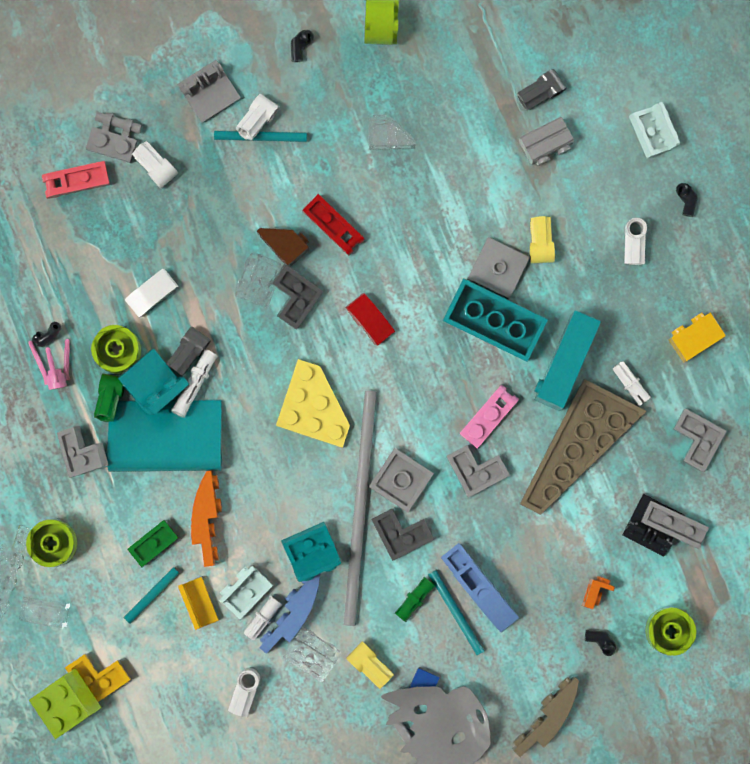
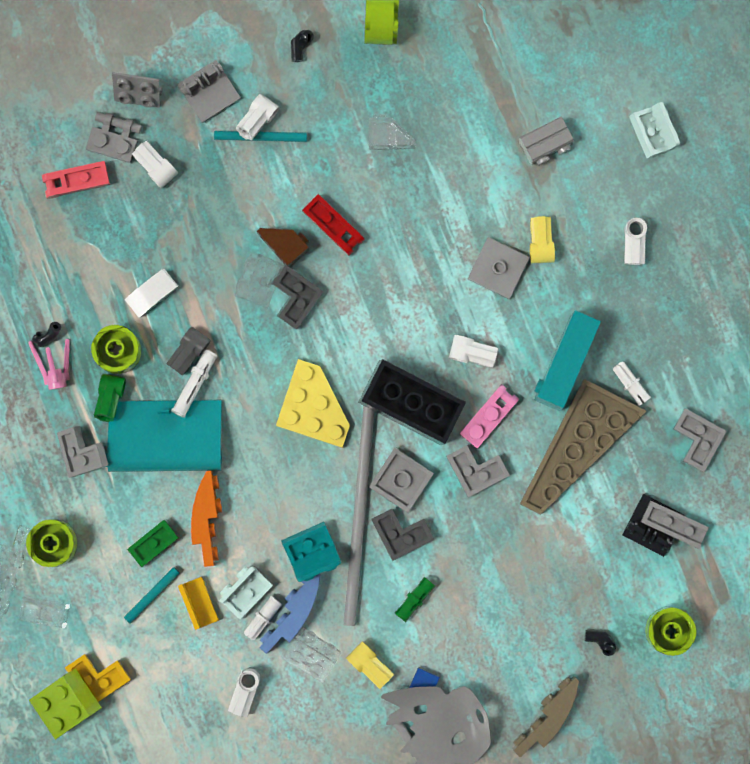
teal bracket [118,349,189,415] -> none
red slope [345,293,395,346] -> none
teal bar [428,570,485,656] -> none
medium blue slope [441,543,519,633] -> none
teal brick [443,278,548,362] -> none
dark grey piece [517,69,567,111] -> none
orange bracket [581,576,615,609] -> none
yellow brick [669,312,726,363] -> none
black arm [676,183,698,217] -> none
none -> light grey hinge [112,72,162,108]
none -> black brick [358,359,466,445]
none -> white piece [448,335,498,368]

